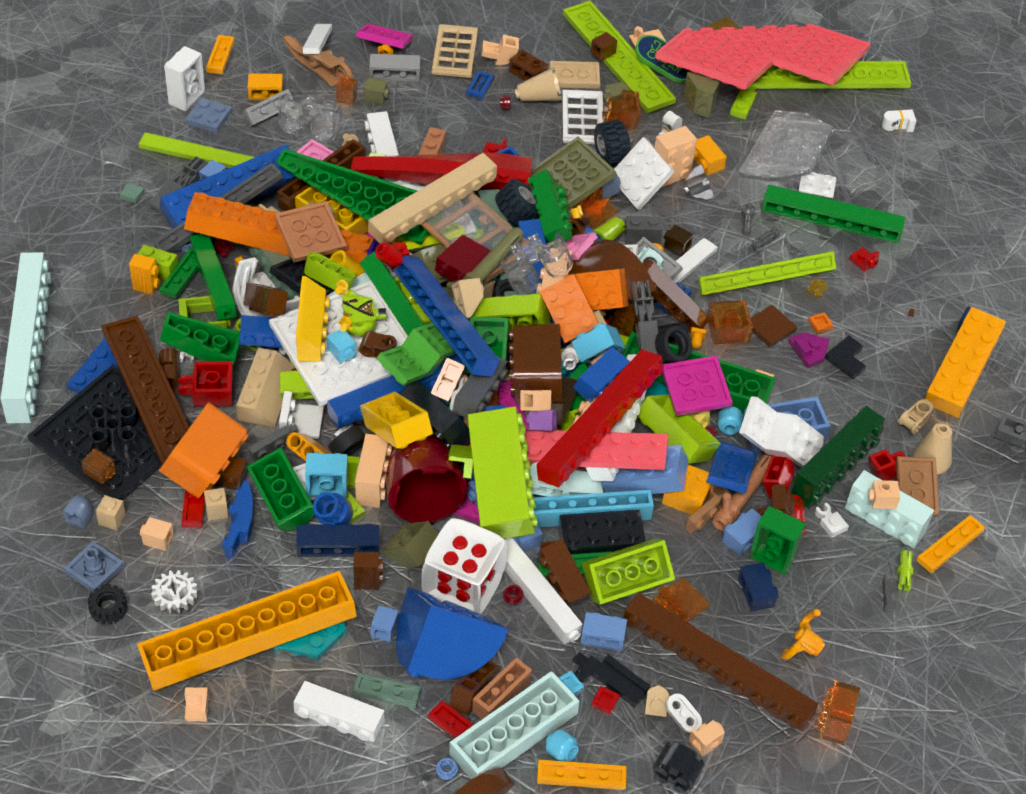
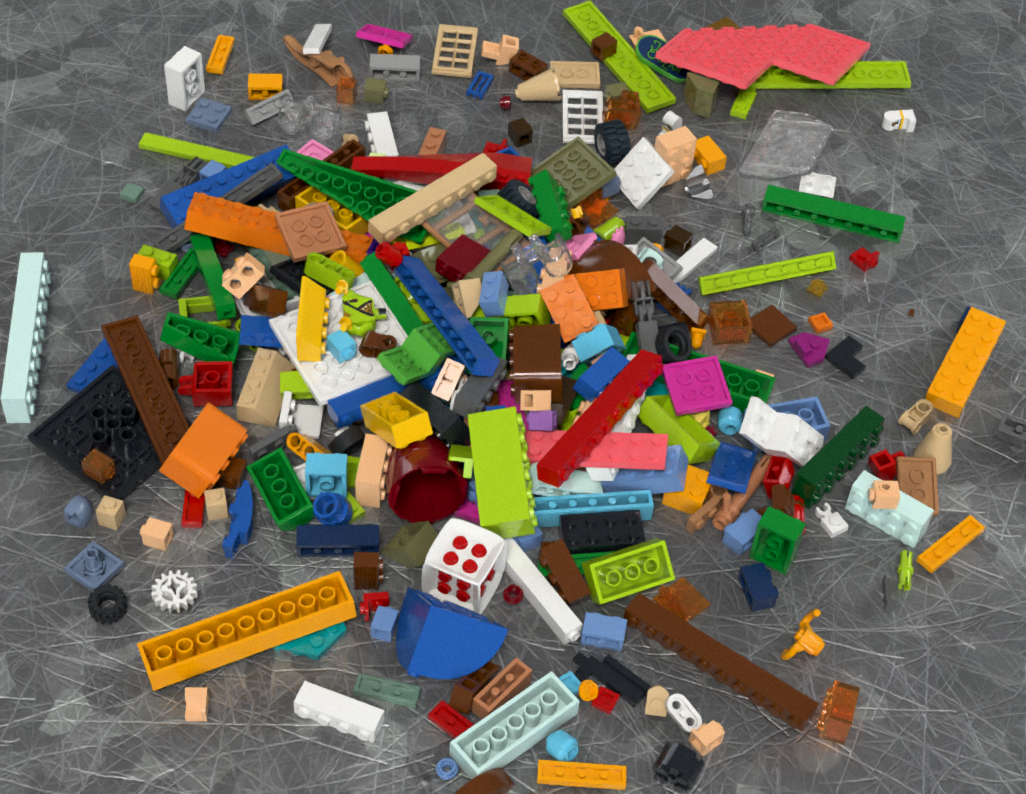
none -> light nougat brick [222,252,265,299]
none -> red bracket [359,591,389,622]
none -> lime tile [474,195,552,237]
none -> medium blue brick [479,271,509,317]
none -> dark brown brick [507,118,533,148]
none -> light orange plate [579,679,598,701]
none -> bright pink piece [611,226,626,244]

